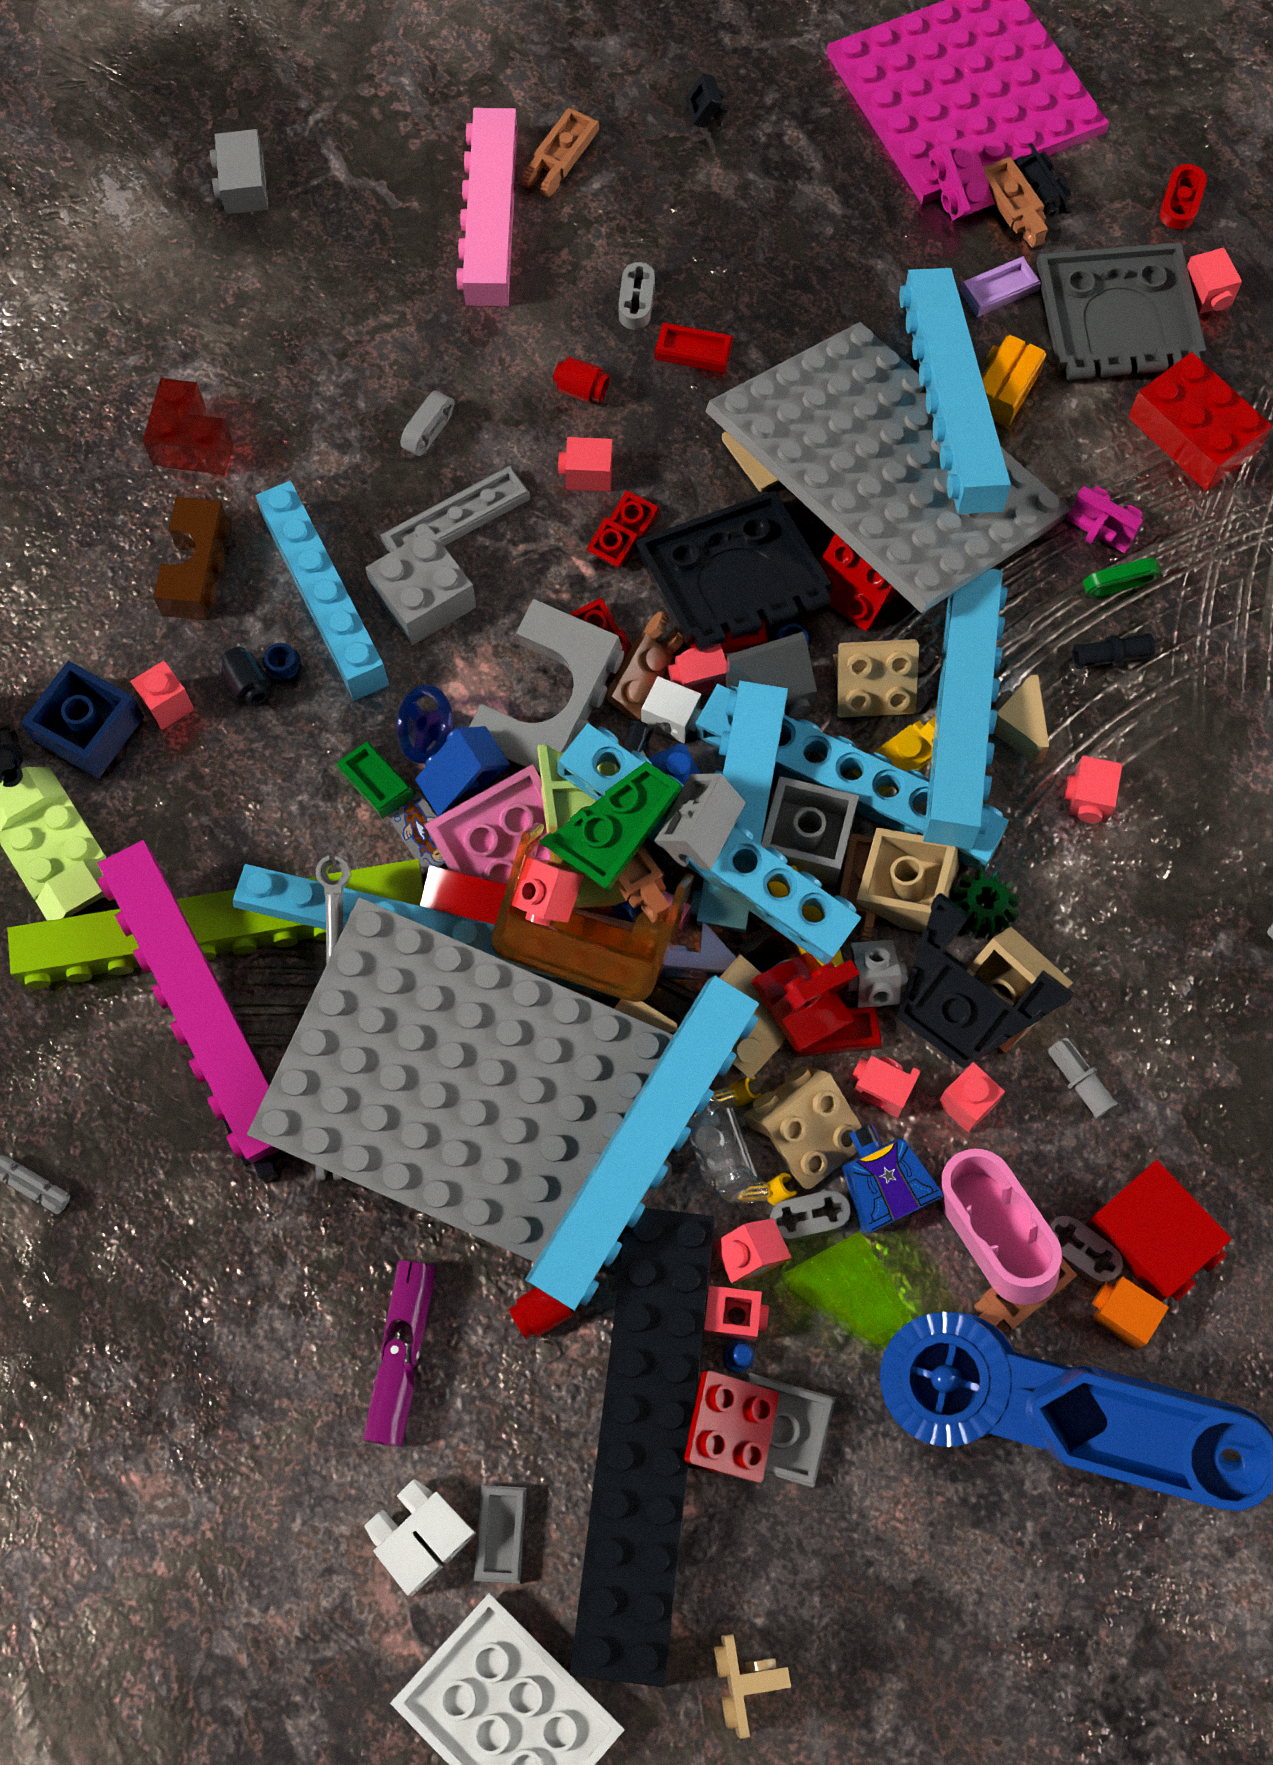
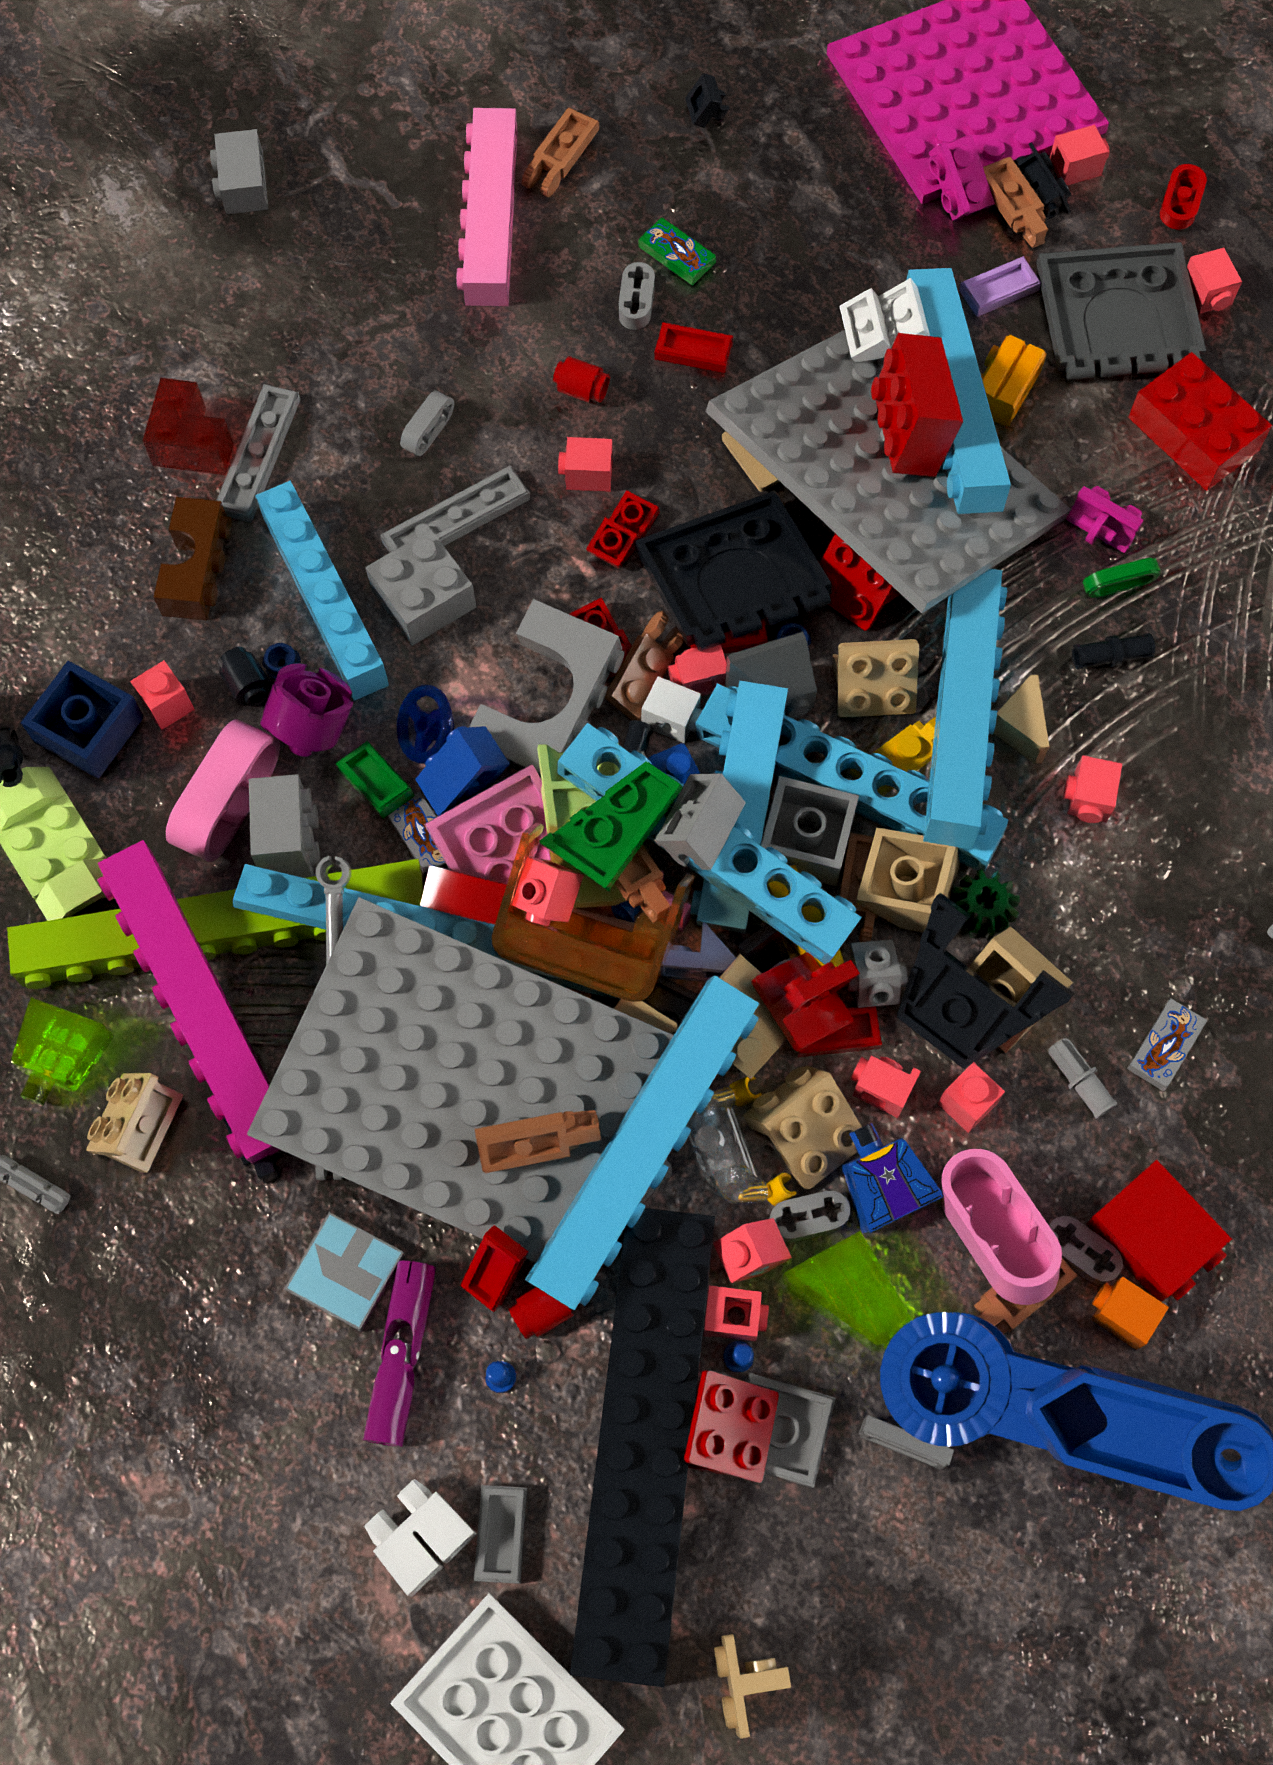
none -> clear neon green torso [11,997,114,1106]
none -> tan bracket [86,1073,184,1173]
none -> bright pink plant [166,719,280,862]
none -> light grey tile [216,384,300,523]
none -> light grey brick [249,774,320,878]
none -> magenta brick [260,663,353,757]
none -> tile [284,1212,406,1332]
none -> red tile [460,1225,529,1312]
none -> nougat hinge [475,1110,601,1173]
none -> blue piece [485,1361,516,1393]
none -> tile [638,217,716,286]
none -> white slope [839,278,930,362]
none -> light grey tile [858,1415,954,1470]
none -> red brick [871,333,963,477]
none -> coral brick [1050,125,1109,186]
none -> tile [1127,998,1207,1091]

